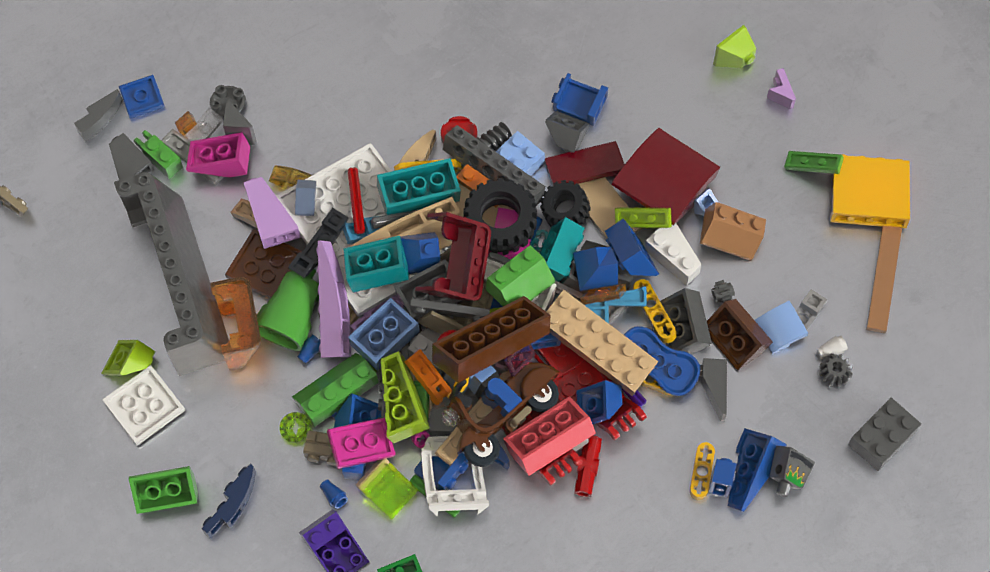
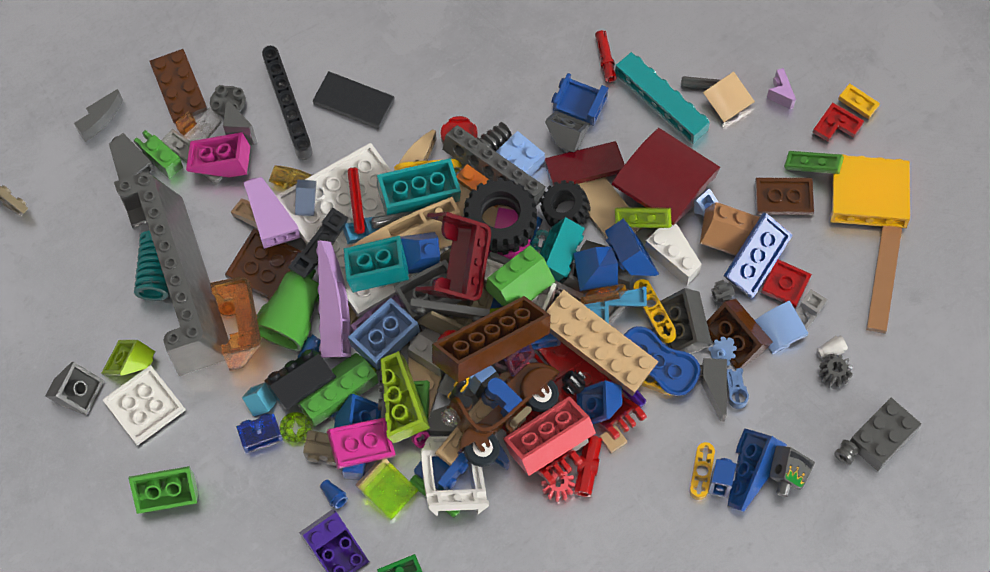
blue tile [119,75,165,119] -> none
dark blue slope [201,463,256,539] -> none
orange plate [404,349,452,405] -> none
lime slope [713,25,757,68] -> none
none -> dark grey slope [45,362,104,415]
none -> teal piece [134,230,169,301]
none -> reddish brown plate [149,49,208,123]
none -> clear blue brick [236,413,283,453]
none -> medium azure panel [242,383,277,416]
none -> black beam [262,45,312,160]
none -> black slope [264,348,336,410]
none -> black tile [313,71,395,129]
none -> coral gear [541,467,575,502]
none -> black gear [562,370,586,395]
none -> red pin [595,30,617,82]
none -> tan tile [600,426,627,453]
none -> teal brick [615,52,710,144]
none -> dark grey axle [681,76,720,89]
none -> tan slope [703,72,755,123]
none -> light blue piece [709,337,737,366]
none -> tile [724,213,793,298]
none -> medium blue piece [727,368,749,409]
none -> reddish brown plate [755,178,814,215]
none -> red plate [760,259,812,308]
none -> red plate [812,102,864,142]
none -> dark grey wheel [834,440,860,464]
none -> yellow plate [838,83,880,120]

